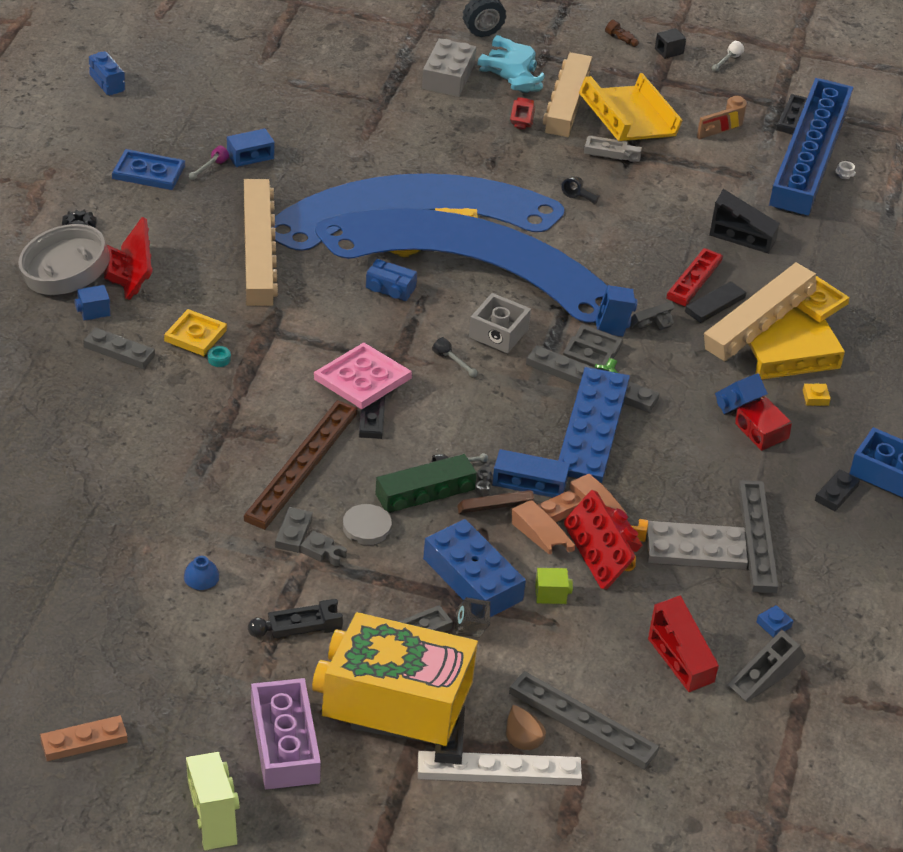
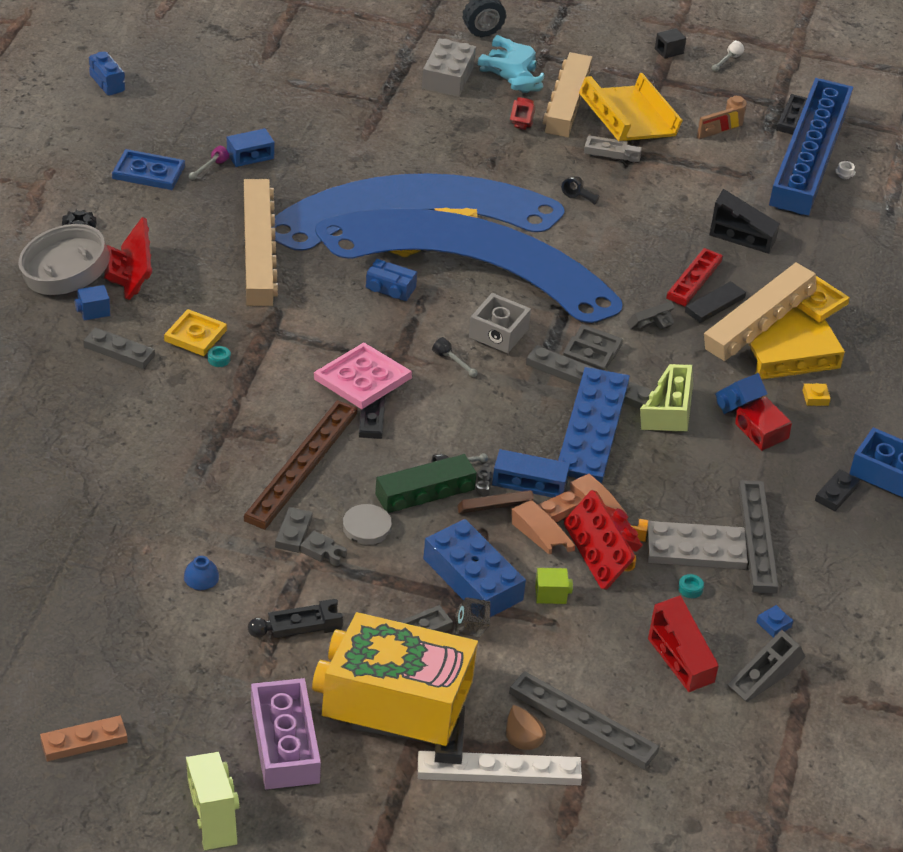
blue brick [595,285,637,337] -> none
bright green plant [595,358,619,373] -> none
reddish brown piece [605,19,639,47] -> none
none -> yellowish green wedge [640,364,693,431]
none -> teal tile [678,574,704,598]

